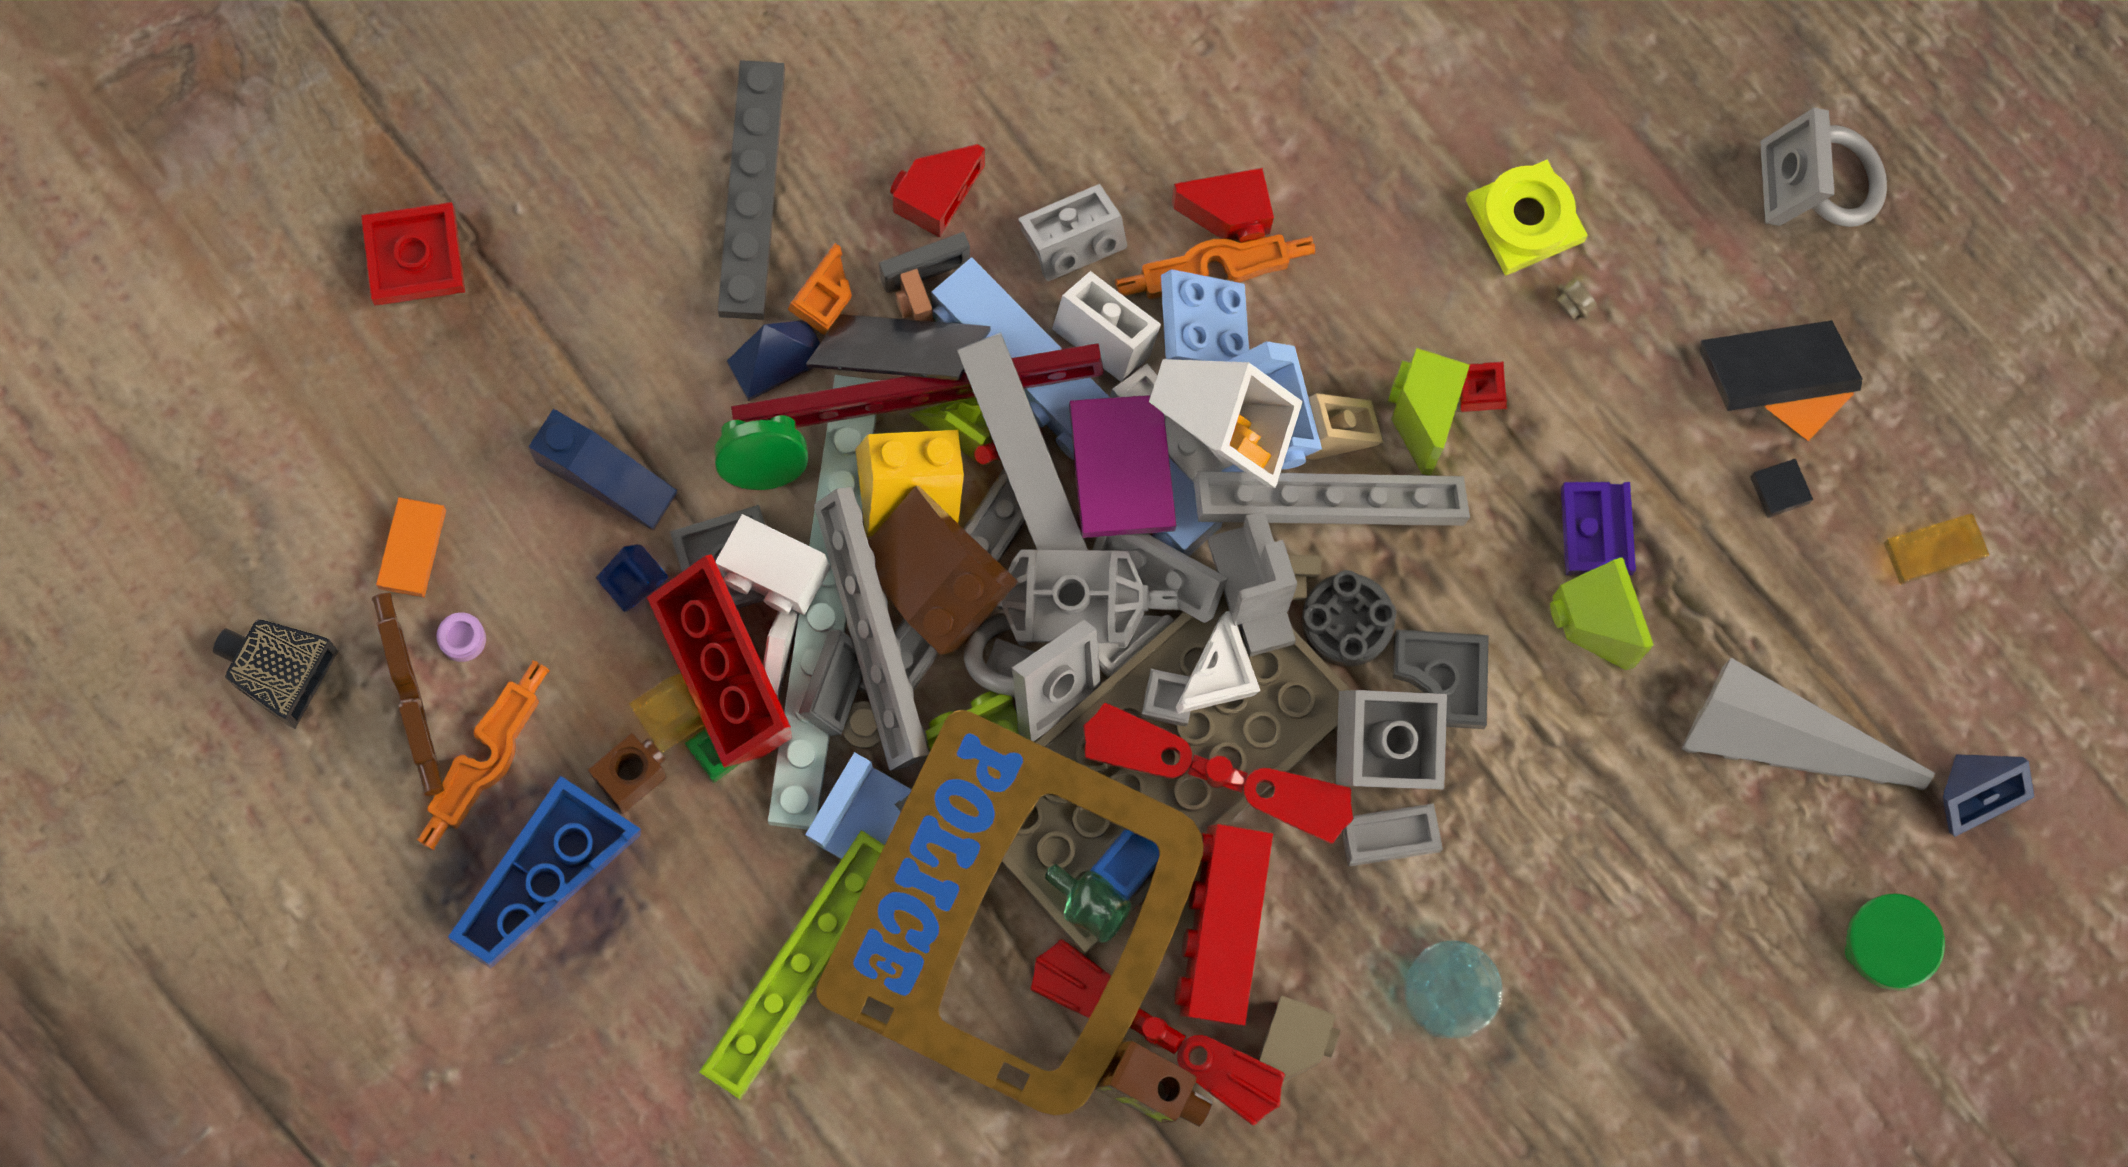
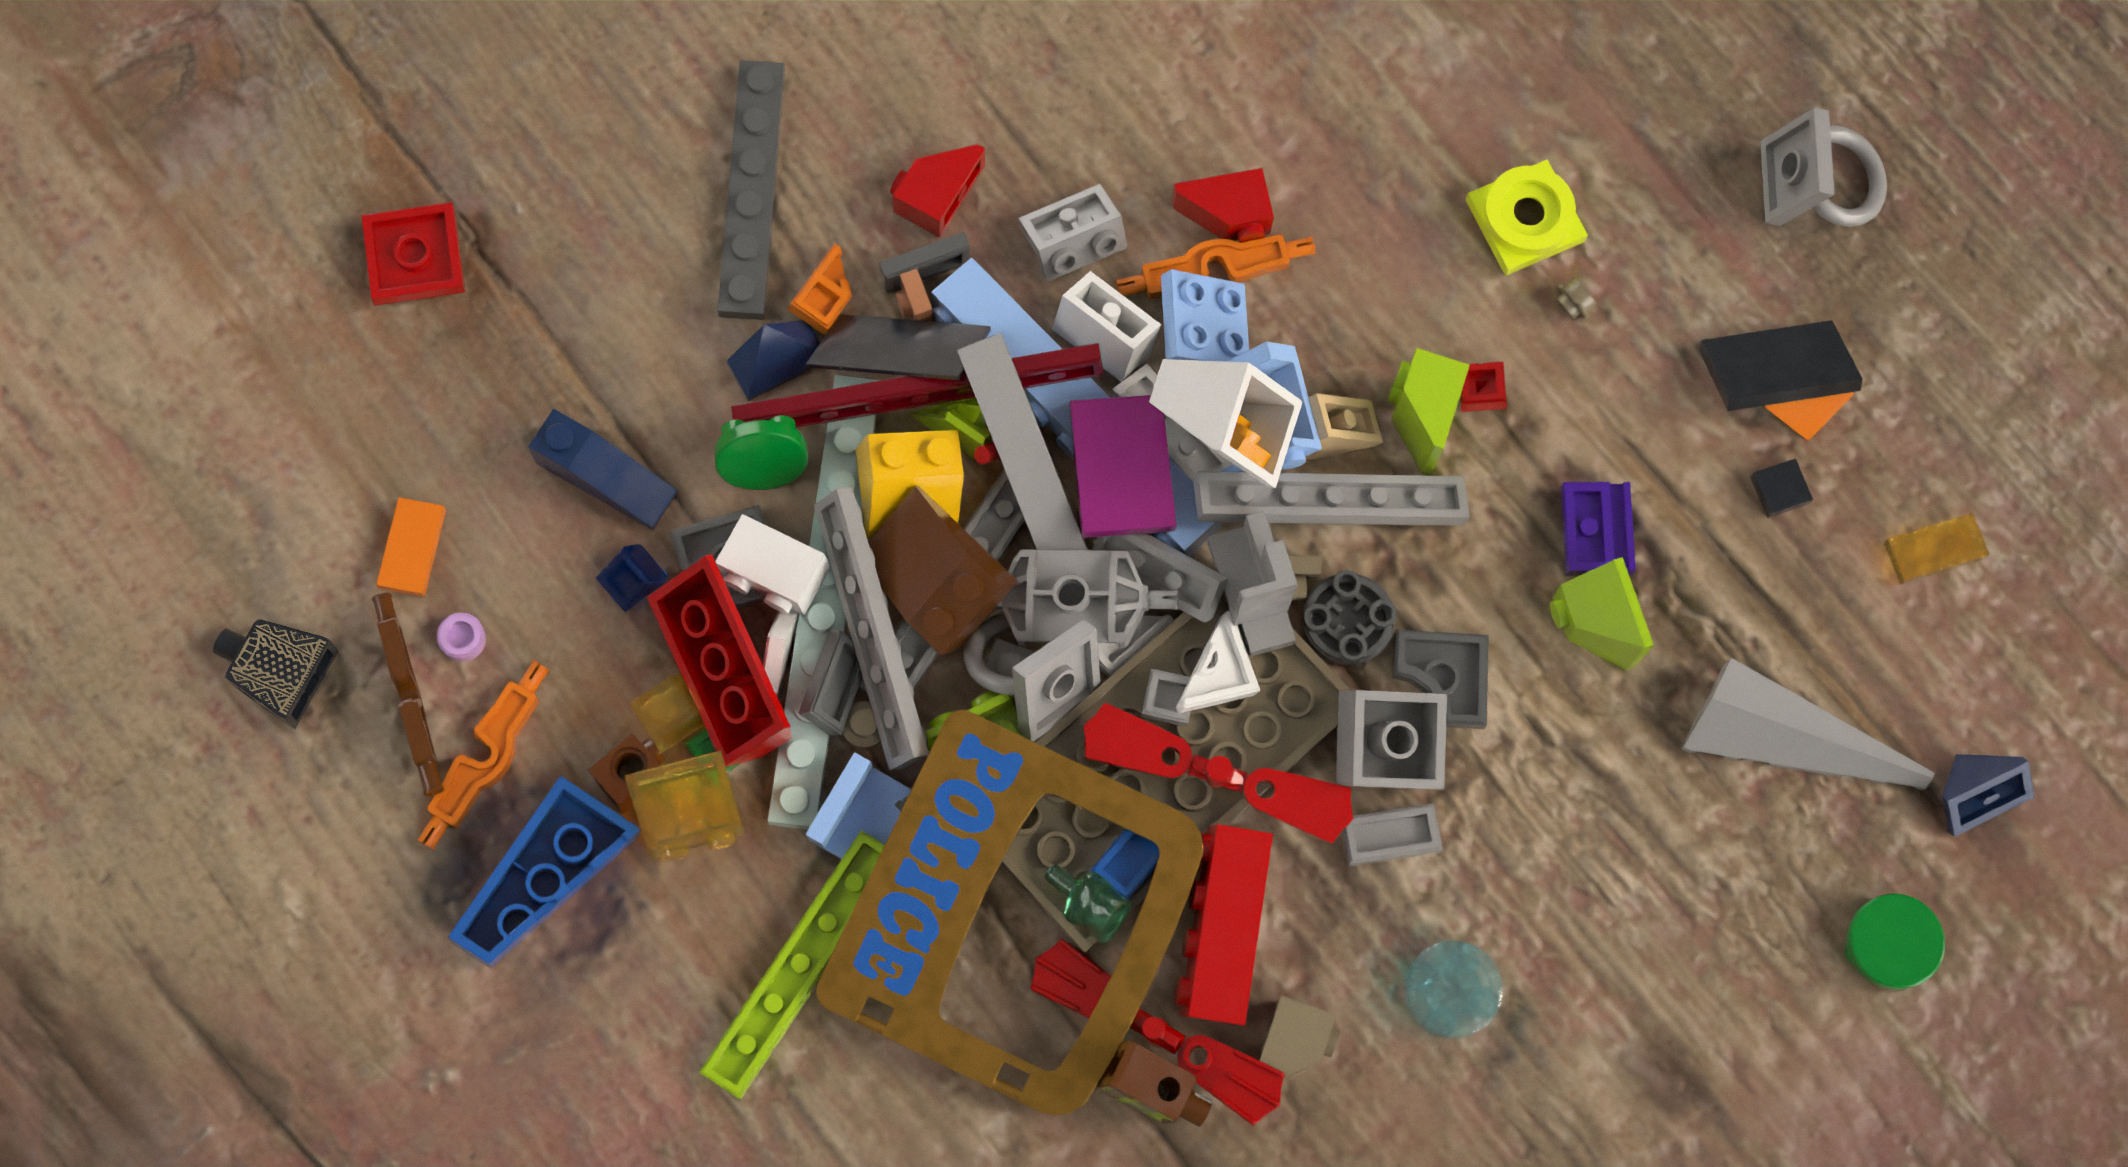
none -> clear yellow slope [625,751,745,862]

